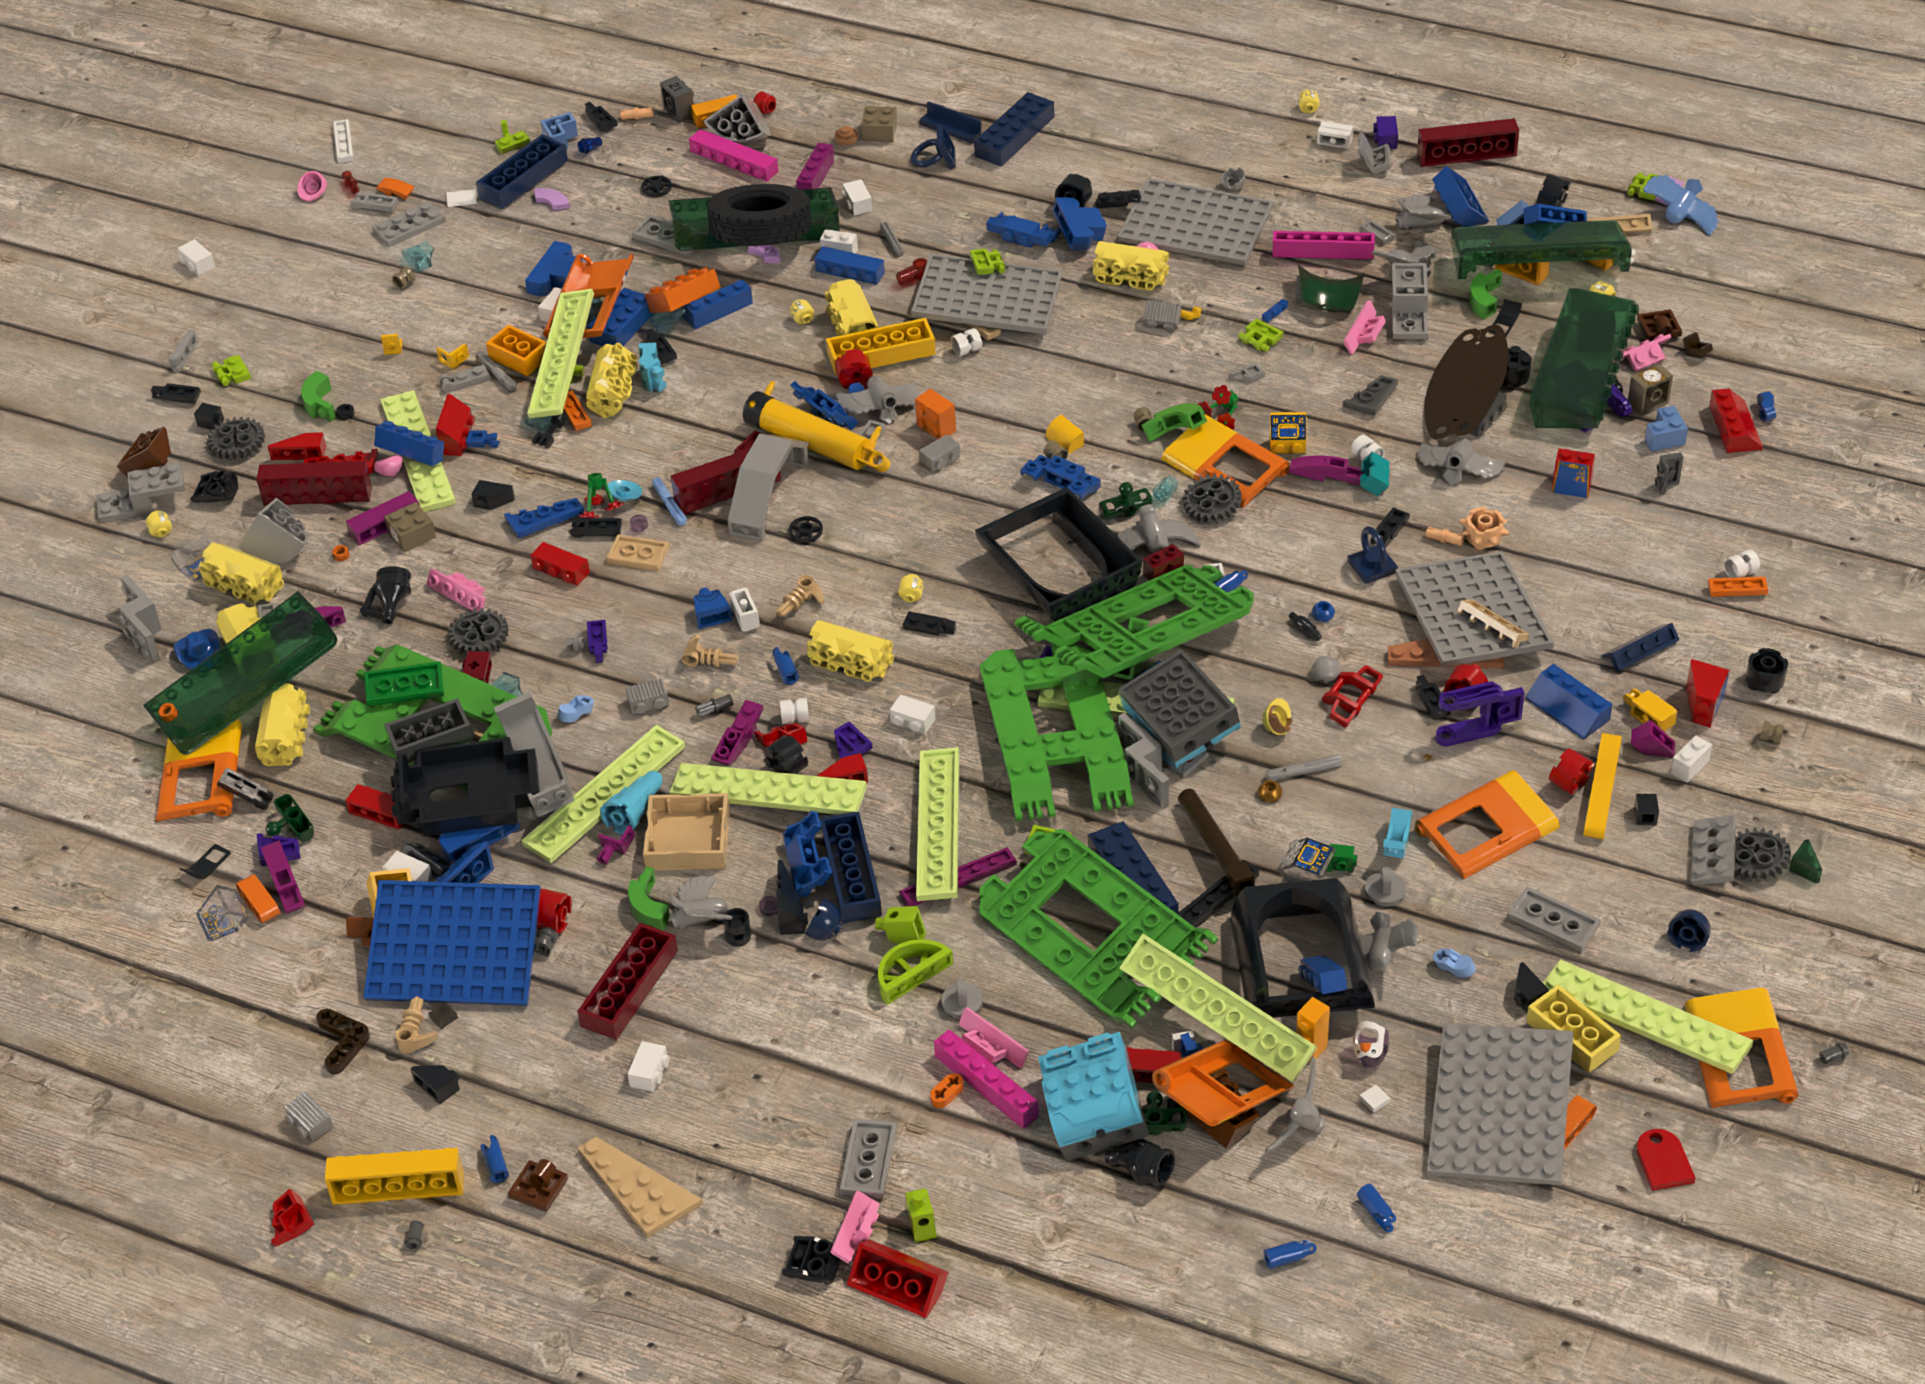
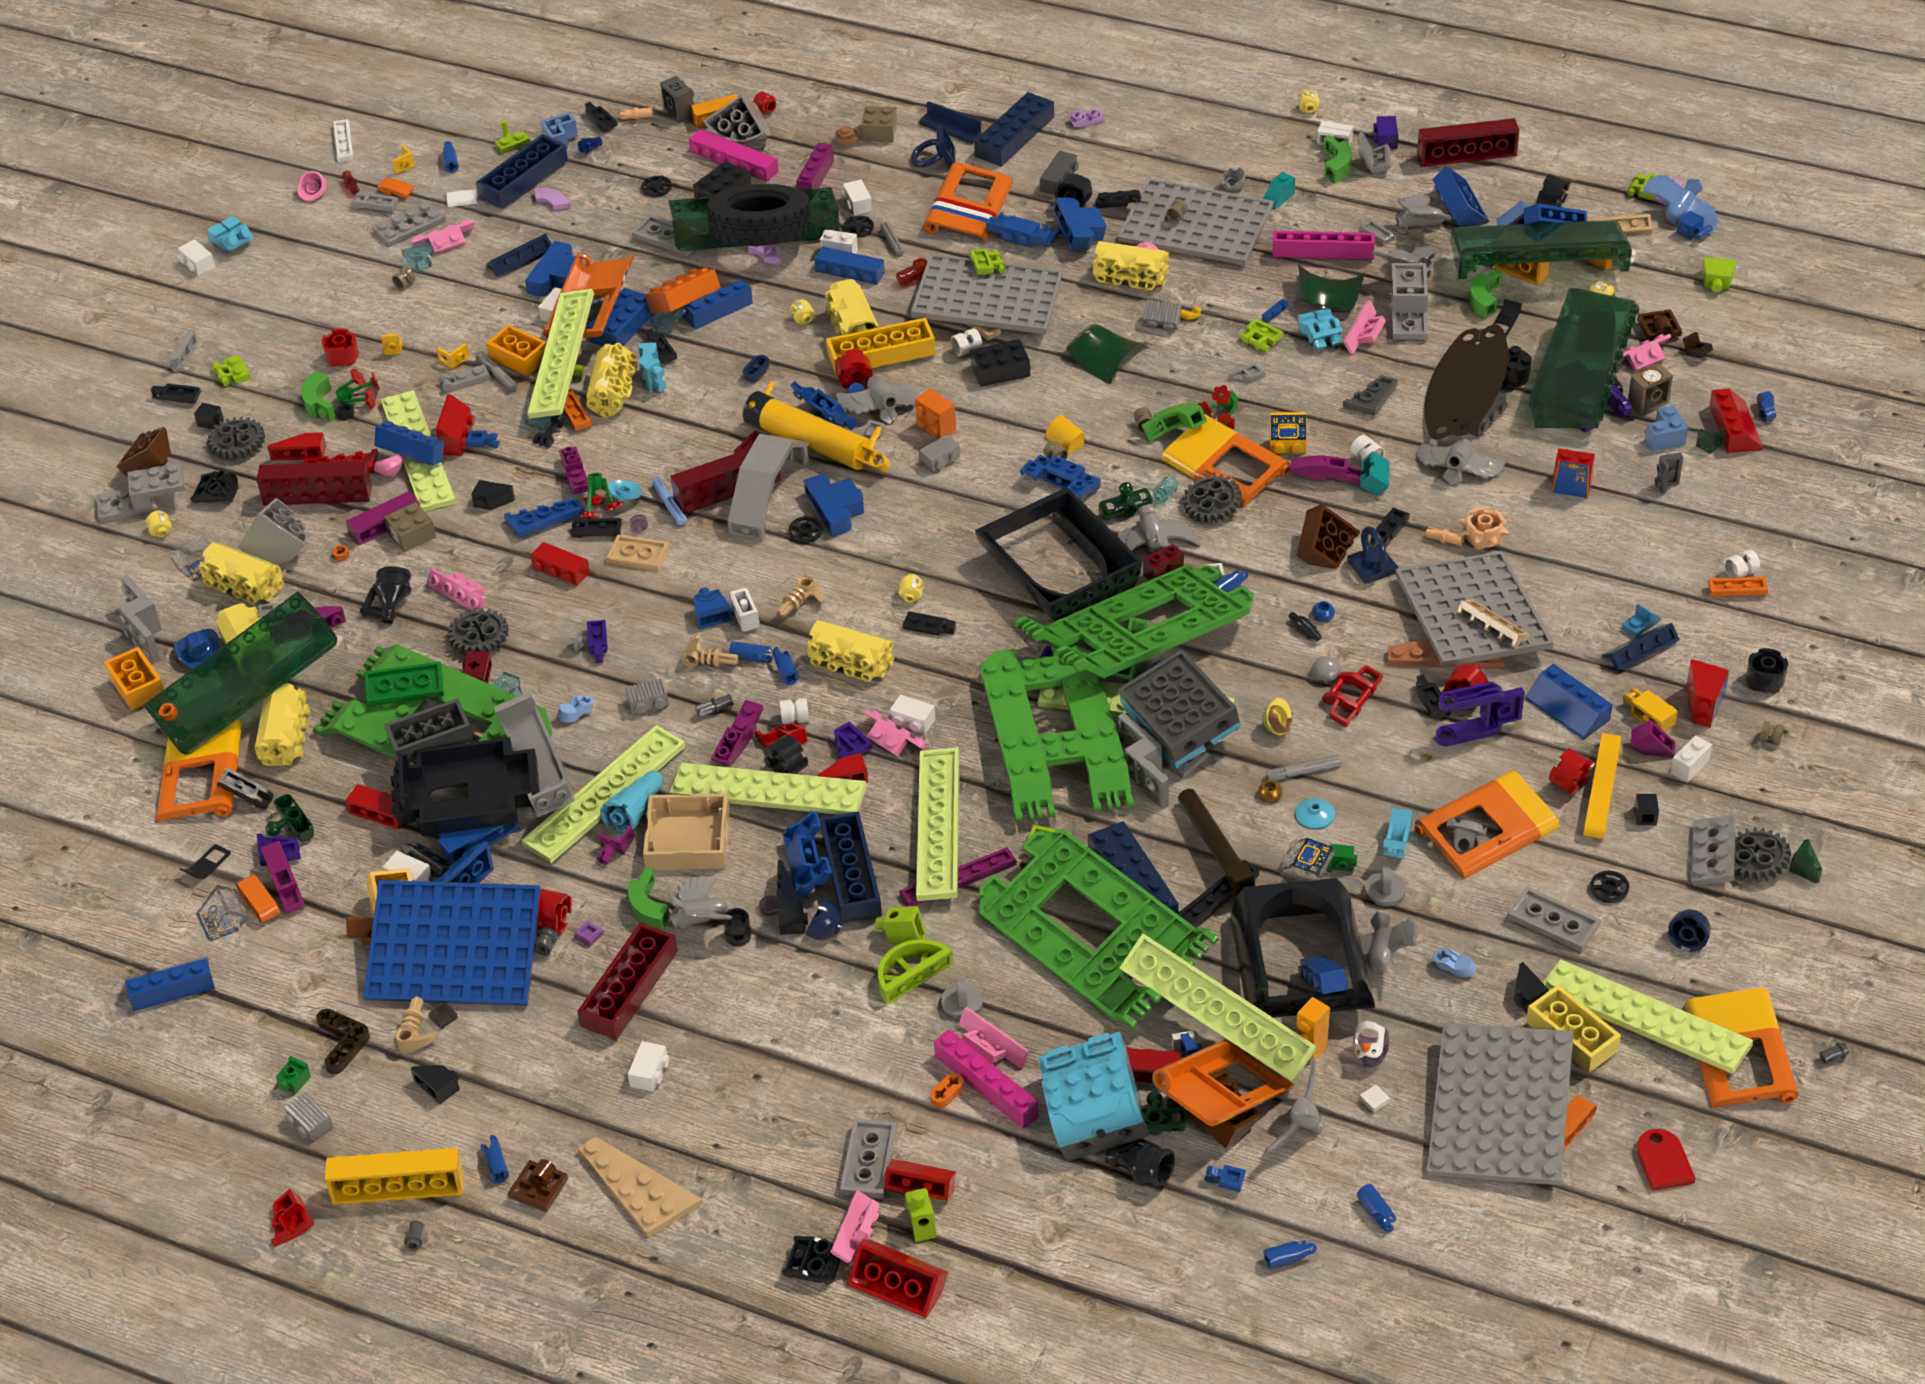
none -> light orange brick [104,647,166,711]
none -> blue slope [125,956,215,1011]
none -> medium azure hips [207,216,253,253]
none -> green brick [276,1056,311,1094]
none -> red brick [321,328,359,367]
none -> plant [336,368,380,409]
none -> yellow bracket [392,145,415,174]
none -> bright pink bracket [411,220,475,254]
none -> blue piece [442,141,459,173]
none -> dark blue panel [485,233,552,277]
none -> magenta slope [559,446,588,495]
none -> medium lavender tile [574,921,603,947]
none -> black brick [693,161,751,206]
none -> blue piece [729,641,773,662]
none -> dark blue plate [743,355,770,382]
none -> blue brick [804,475,864,537]
none -> black wheel [843,216,874,237]
none -> bright pink bracket [864,709,929,757]
none -> red brick [884,1159,956,1201]
none -> orange piece [923,162,1013,242]
none -> black brick [970,339,1031,387]
none -> dark grey brick [1040,151,1079,195]
none -> dark green piece [1066,324,1151,384]
none -> lavender slope [1068,107,1105,127]
none -> dark tan wheel [1166,199,1188,222]
none -> blue plate [1205,1165,1246,1192]
none -> teal slope [1263,172,1296,209]
none -> medium azure dish [1295,798,1335,829]
none -> reddish brown wedge [1296,504,1361,569]
none -> medium azure hips [1298,308,1343,351]
none -> bright green arch [1323,135,1352,184]
none -> light grey tile [1446,818,1487,854]
none -> black wheel [1590,870,1629,903]
none -> dark azure slope [1622,604,1662,638]
none -> blue brick [1676,211,1713,240]
none -> clear green panel [1696,428,1724,454]
none -> lime torso [1702,257,1737,293]

